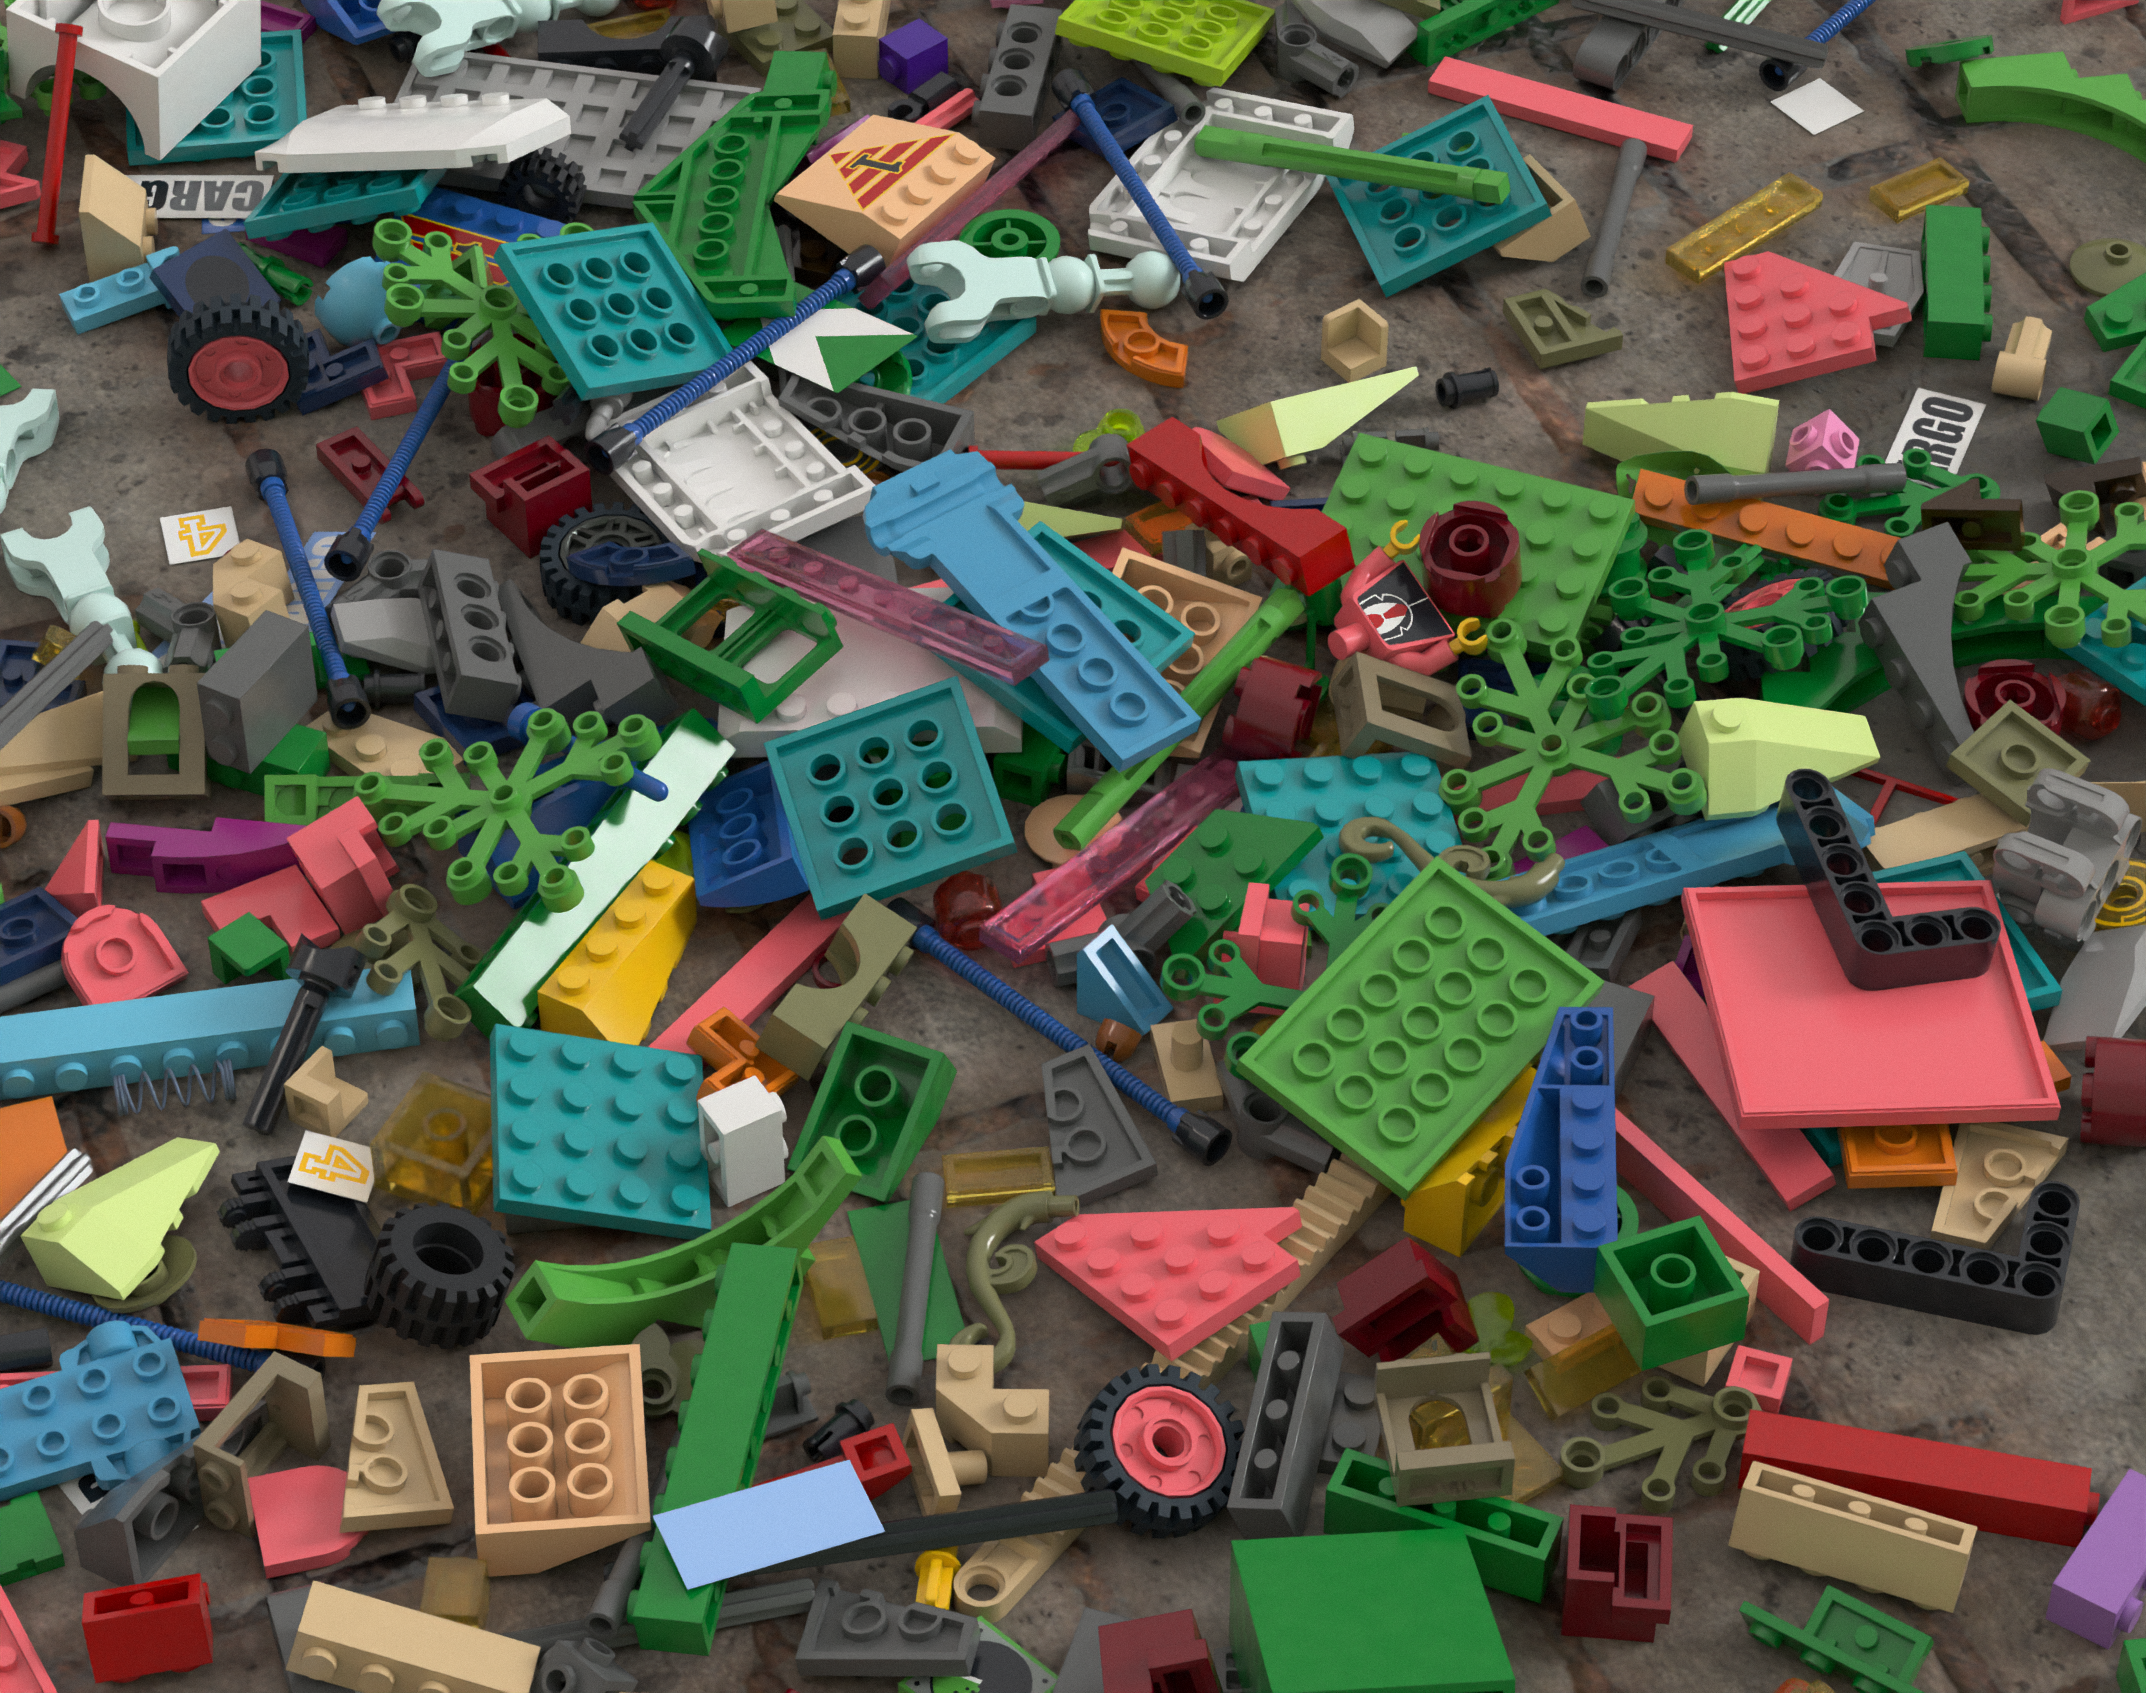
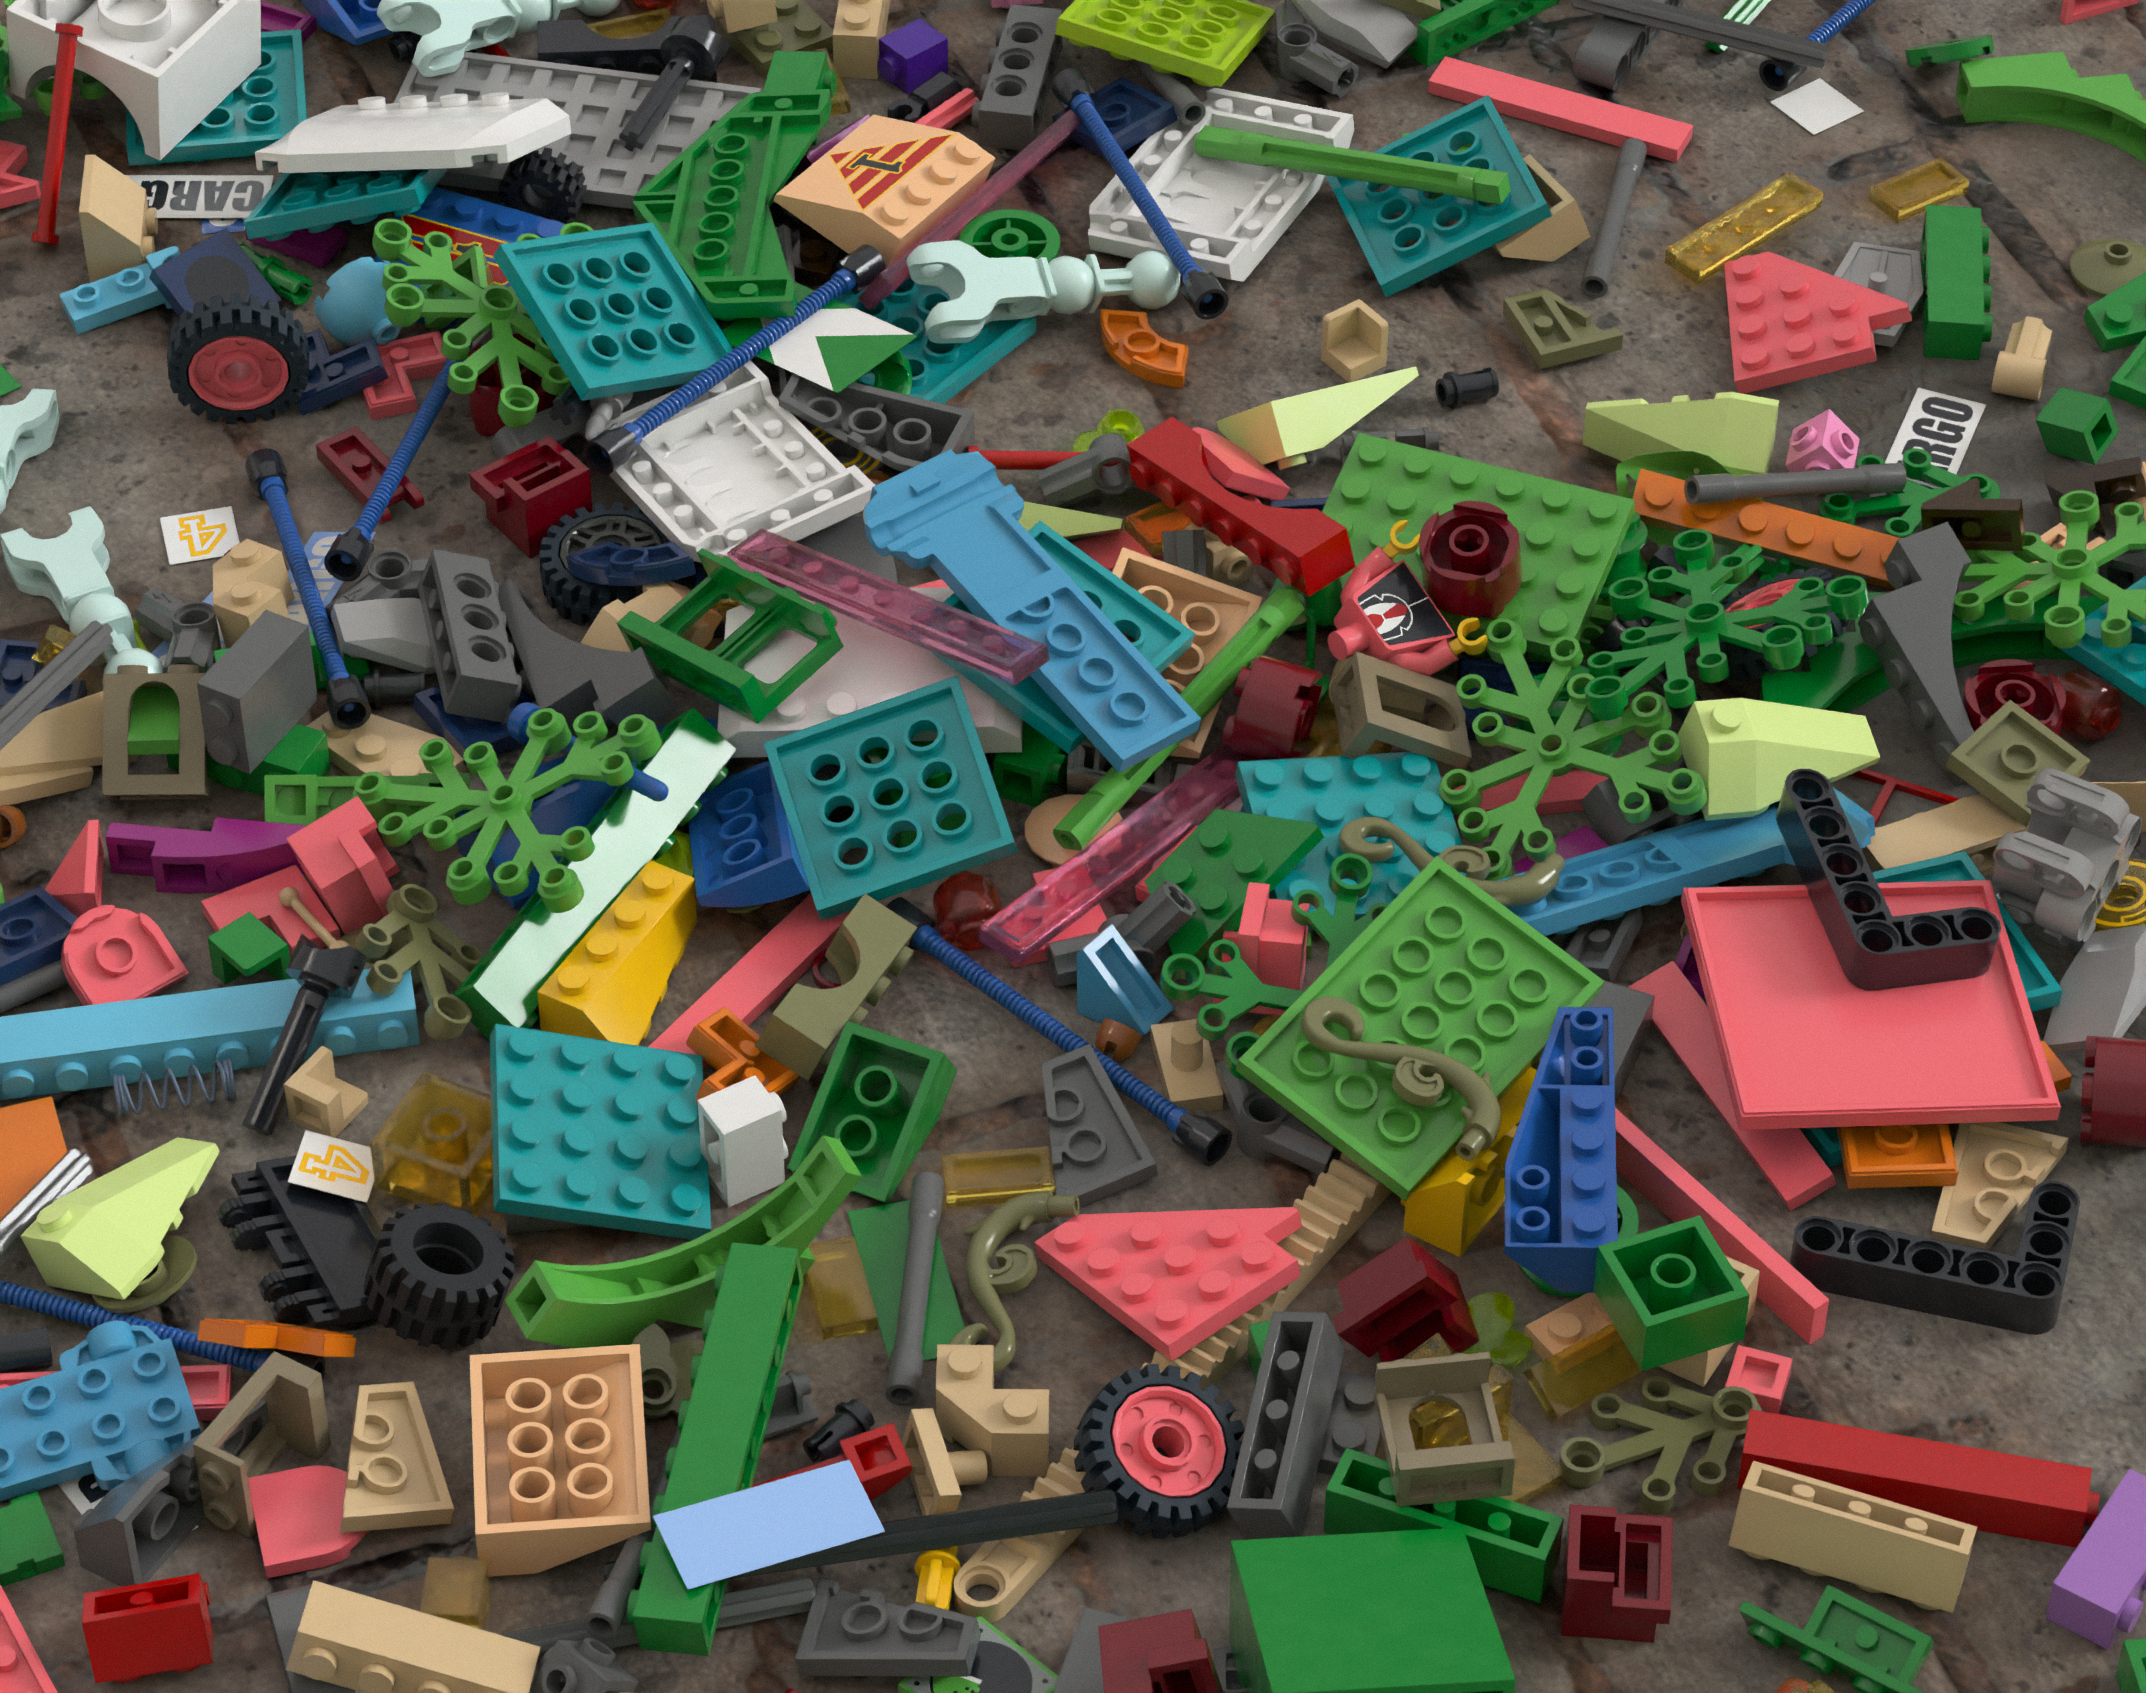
none -> tan hinge [279,887,349,949]
none -> olive plant [1300,997,1501,1161]

